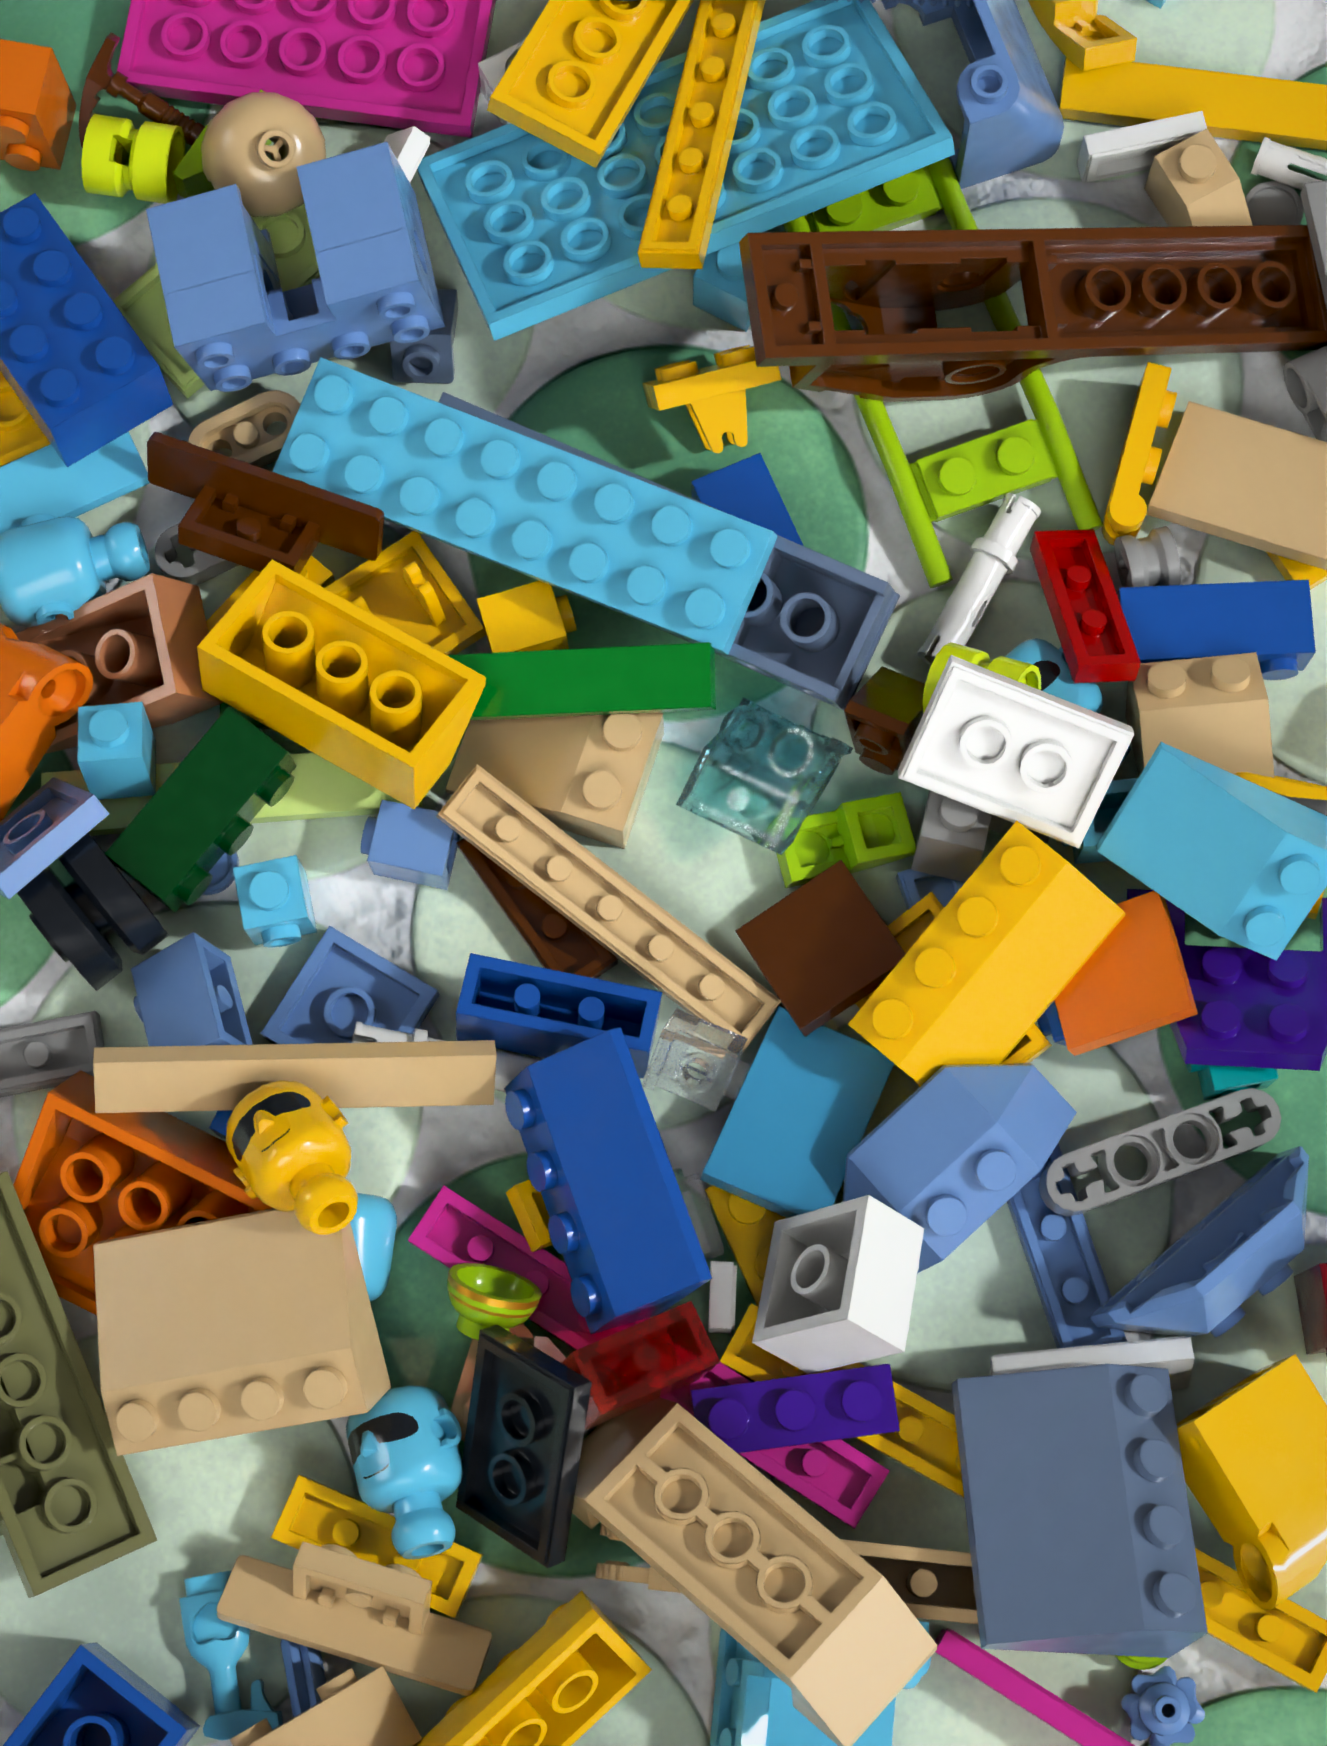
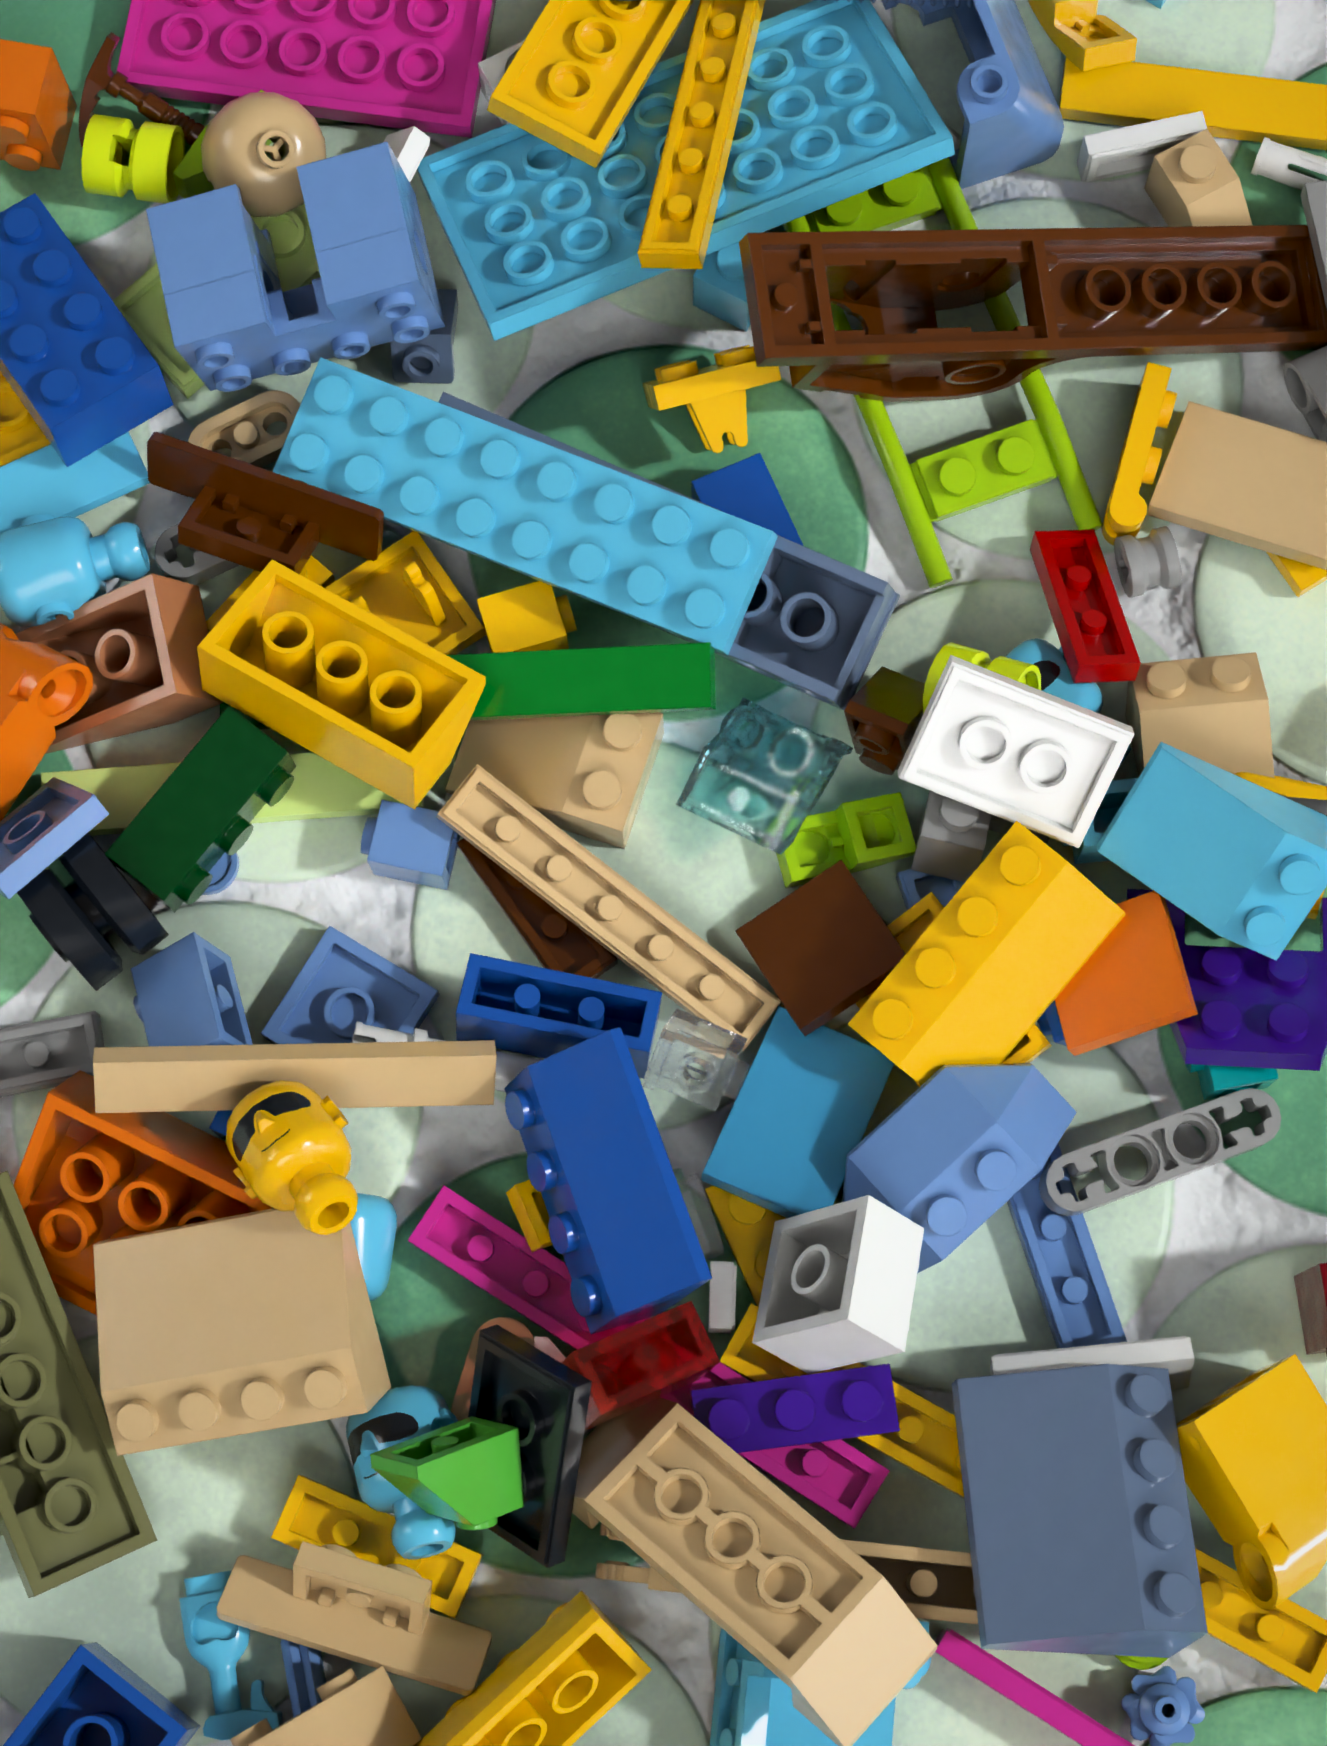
medium azure brick [77,702,156,800] -> none
medium azure brick [233,855,317,948] -> none
lime piece [447,1263,542,1340] -> none
white pin [917,493,1041,665] -> none
medium blue wedge [1089,1146,1309,1337] -> none
blue brick [1117,580,1316,680] -> none
light grey piece [1245,181,1304,226] -> none
none -> bright green slope [370,1416,524,1530]

